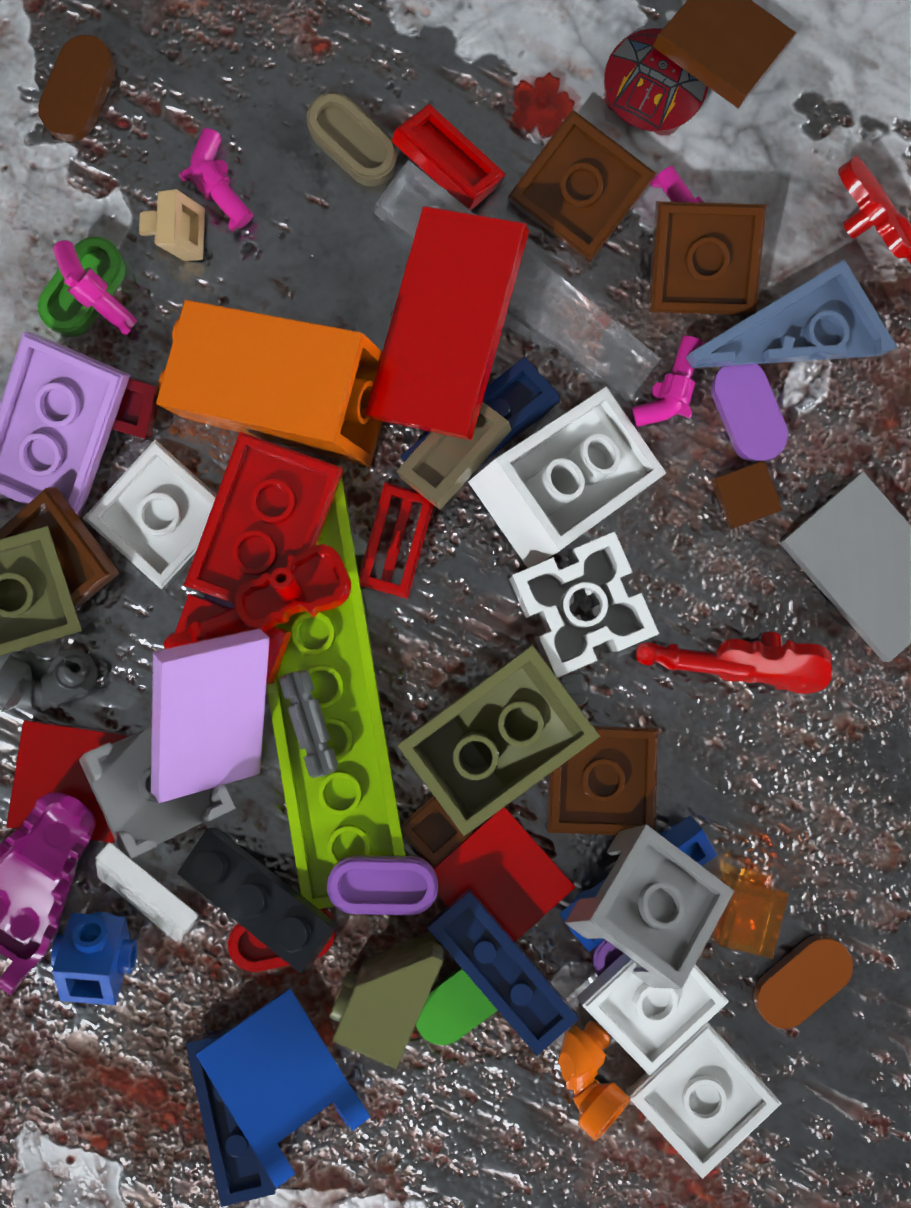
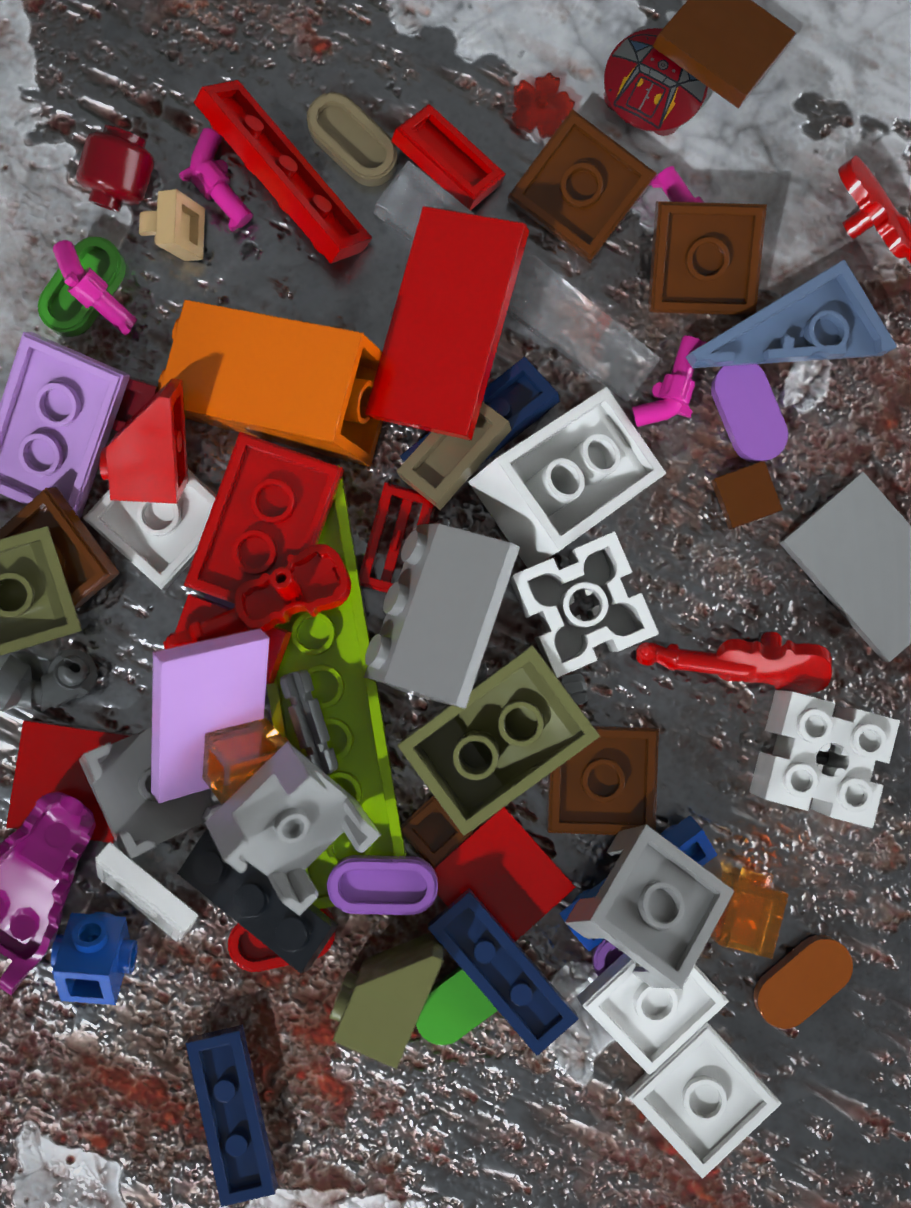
reddish brown tile [38,35,116,142] -> none
blue flag [195,988,370,1188] -> none
orange arm [558,1021,631,1141] -> none
none -> dark red head [76,125,154,213]
none -> red slope [99,379,188,504]
none -> red plate [194,80,373,264]
none -> clear orange brick [202,718,291,805]
none -> light grey panel [205,742,381,916]
none -> light grey slope [364,523,520,709]
none -> white brick [749,690,900,828]

